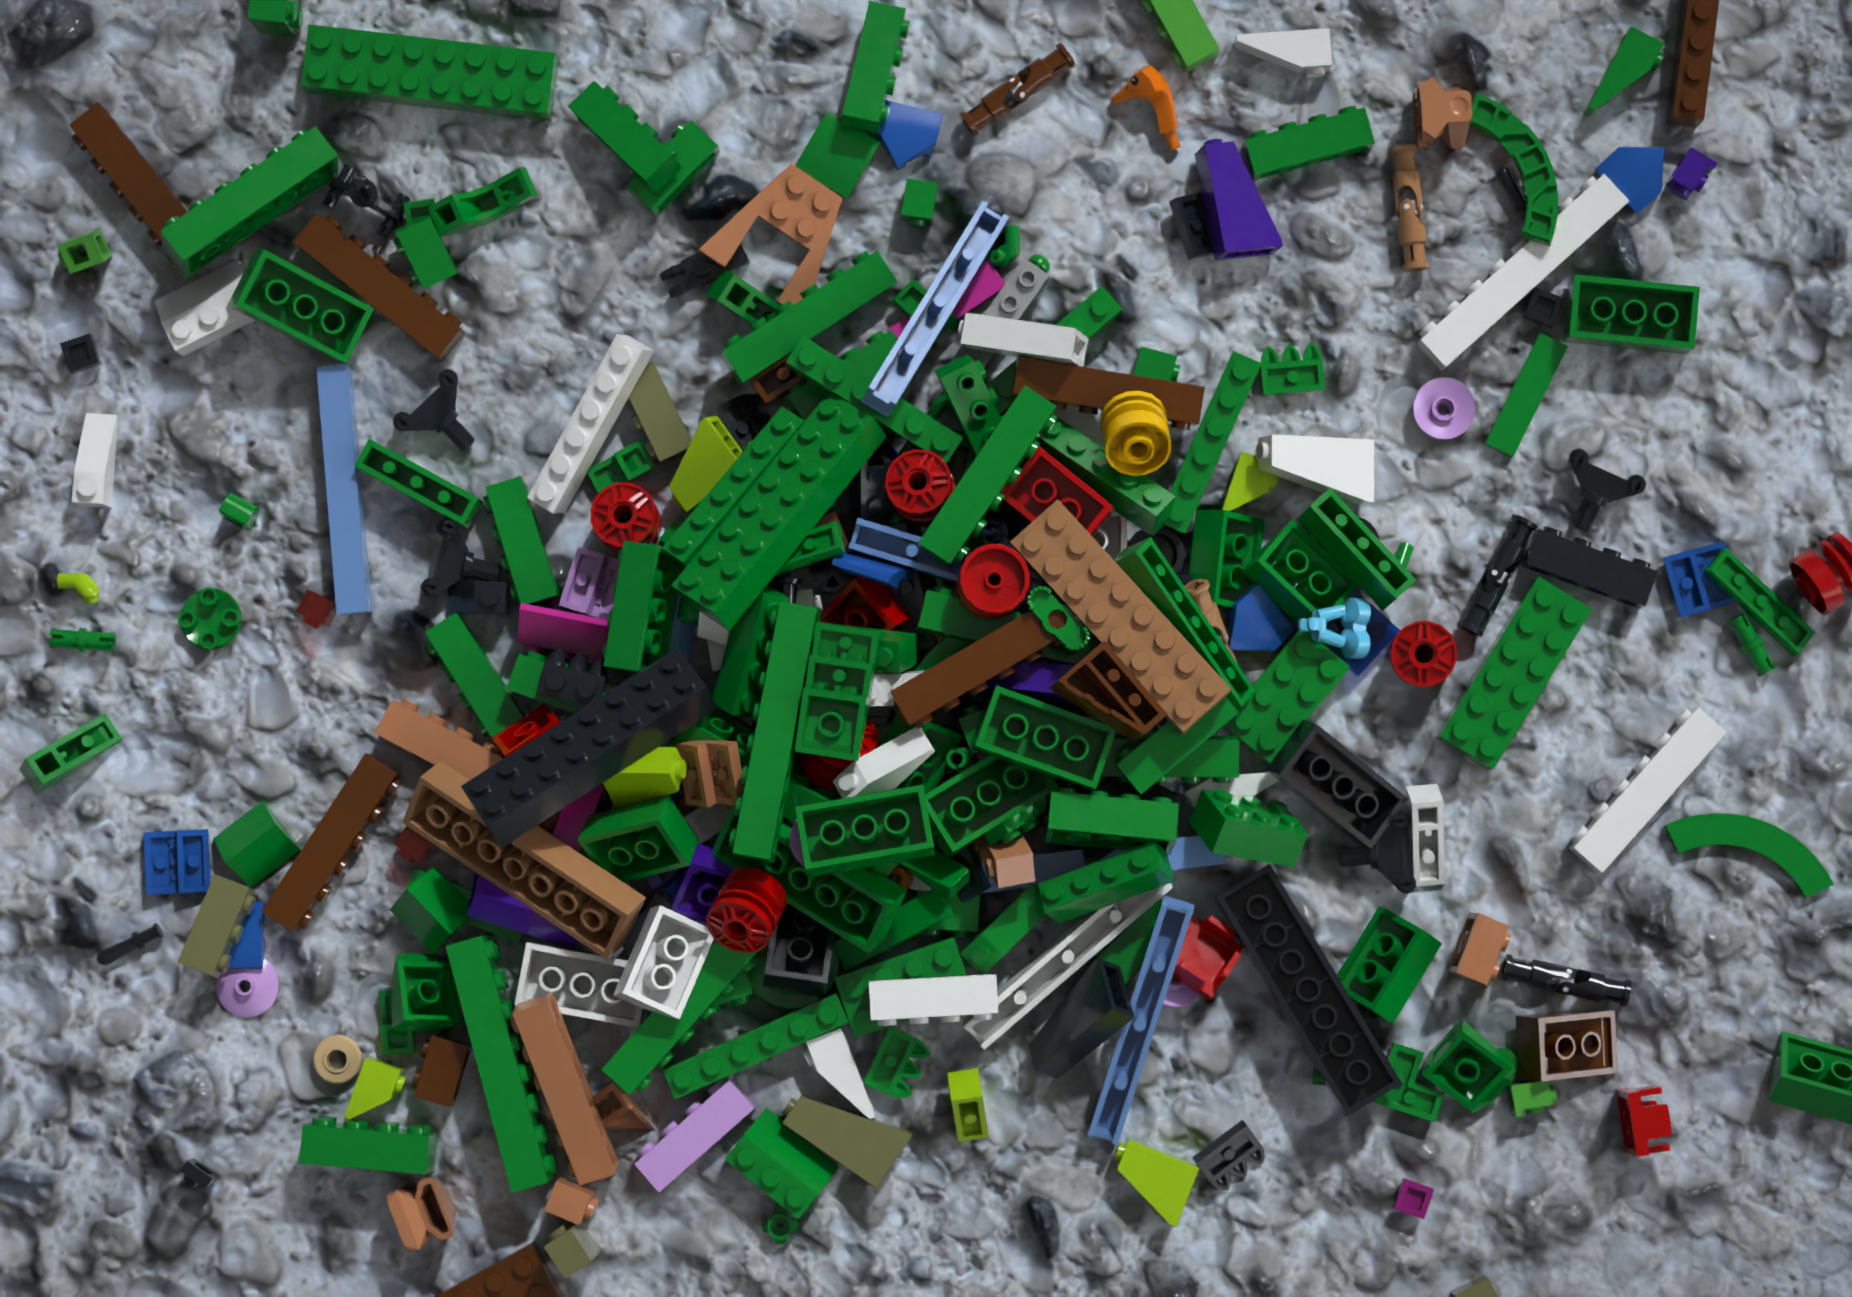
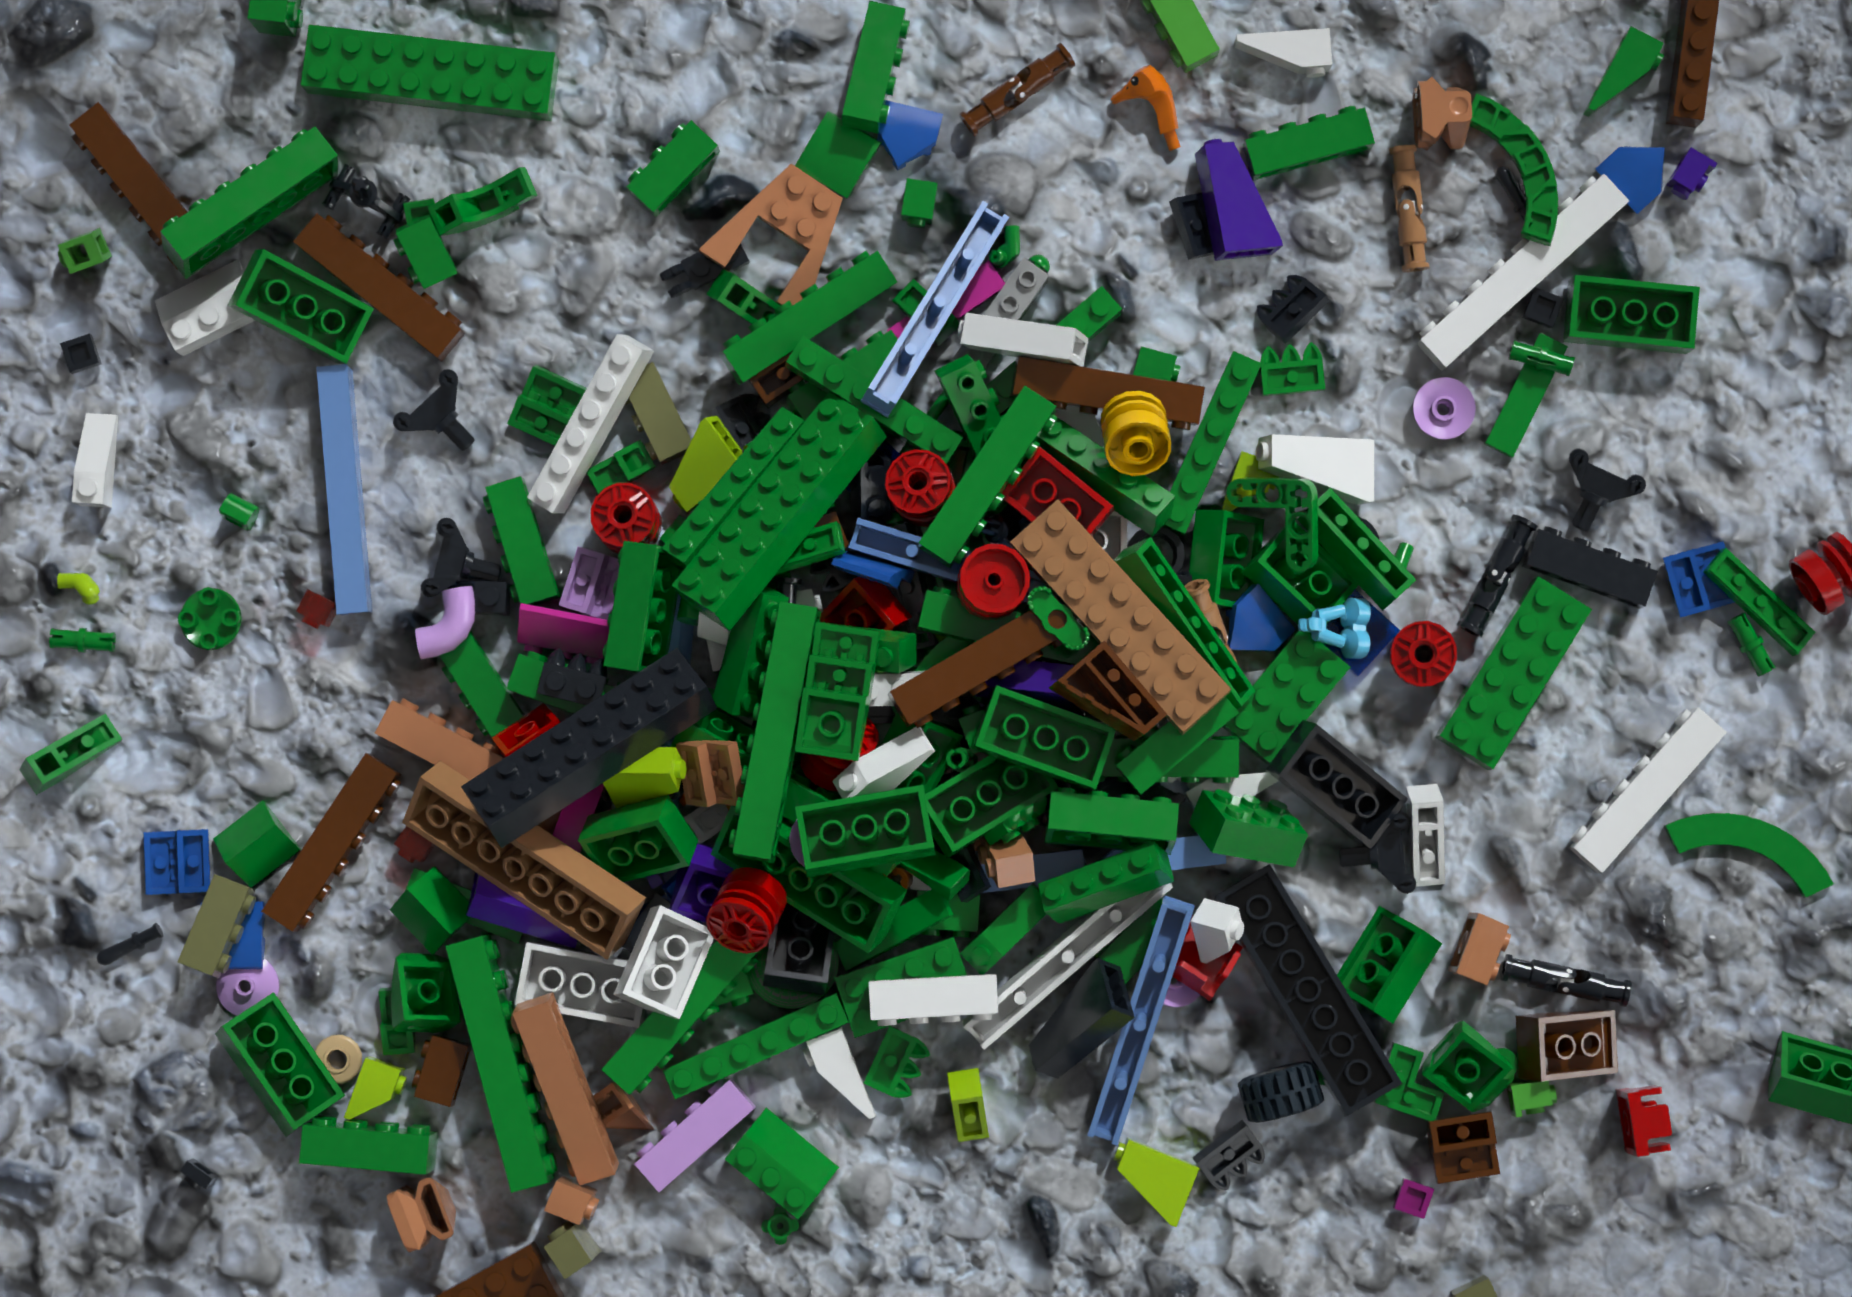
green brick [354,439,483,529] -> none
green brick [568,81,682,194] -> none
olive slope [782,1095,912,1188] -> none
none -> green slope [215,992,345,1137]
none -> lavender cylinder [415,586,475,659]
none -> green slope [507,365,587,446]
none -> white slope [1190,898,1244,964]
none -> green beam [1226,477,1318,572]
none -> black wheel [1238,1061,1324,1123]
none -> black plate [1257,275,1329,344]
none -> reddish brown brick [1427,1111,1500,1184]
none -> green pin [1508,340,1575,377]

